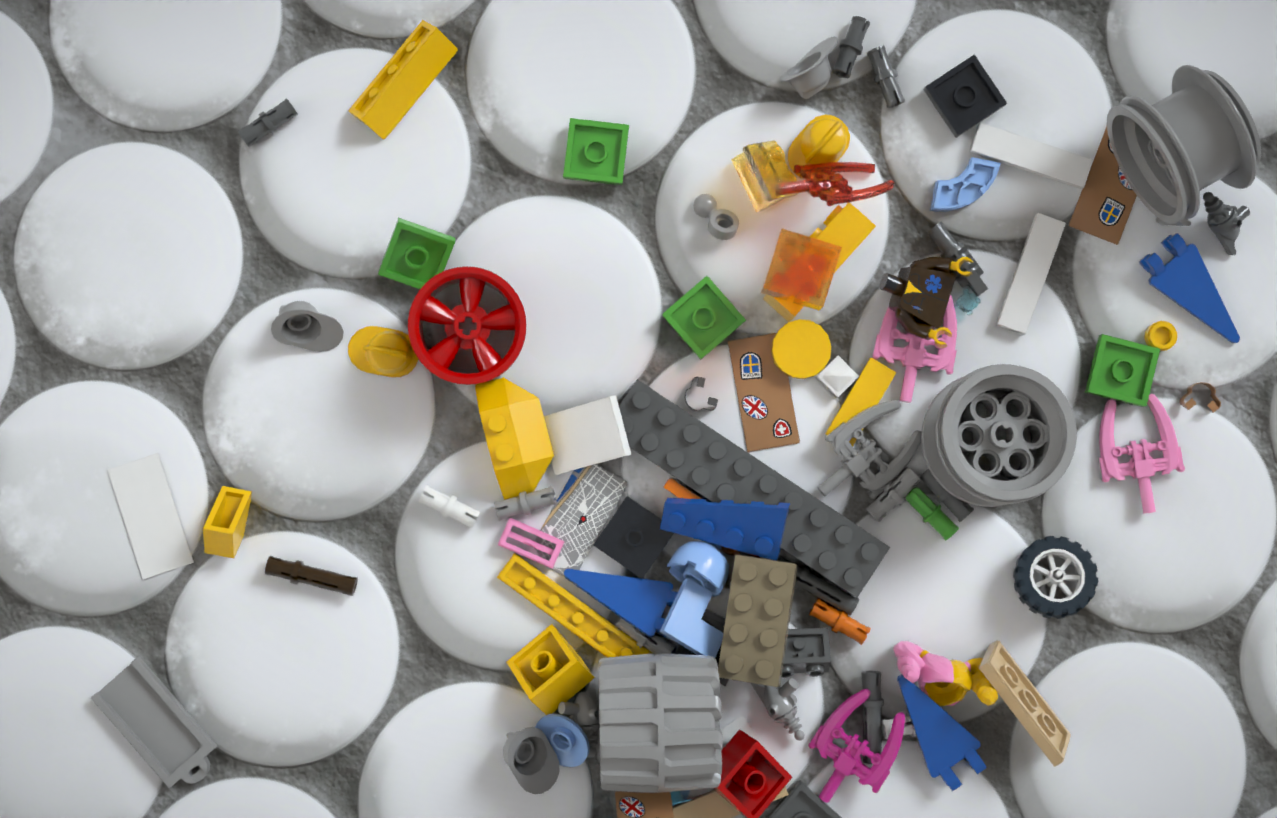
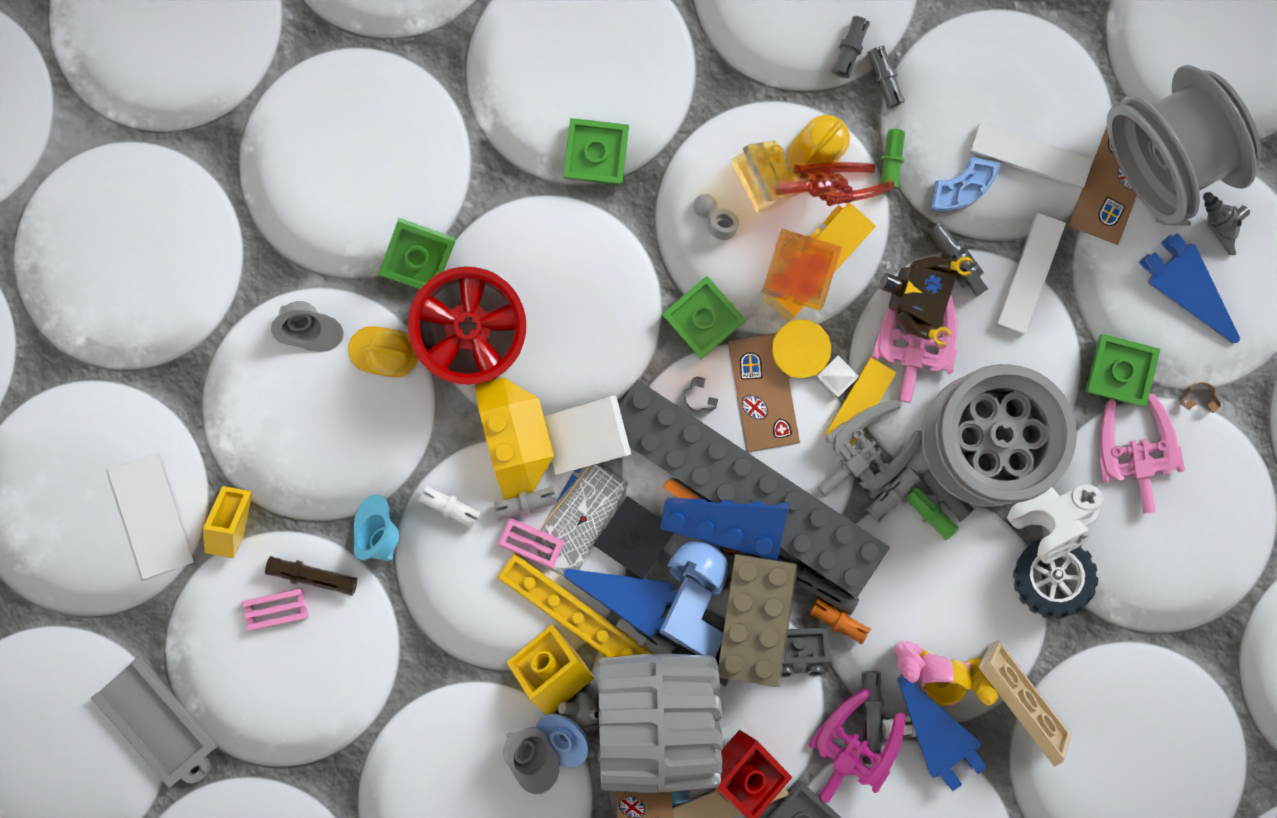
dark grey pin [238,98,298,147] -> none
yellow panel [348,20,458,139] -> none
light grey piece [751,678,805,741] -> none
light grey piece [780,36,838,99] -> none
black plate [923,54,1007,138] -> none
clear light blue piece [955,289,981,315] -> none
yellow tile [1144,321,1177,351] -> none
none -> bright pink tile [242,588,309,631]
none -> medium azure piece [354,494,400,561]
none -> bright green axle [880,129,905,189]
none -> white piece [1007,484,1103,563]

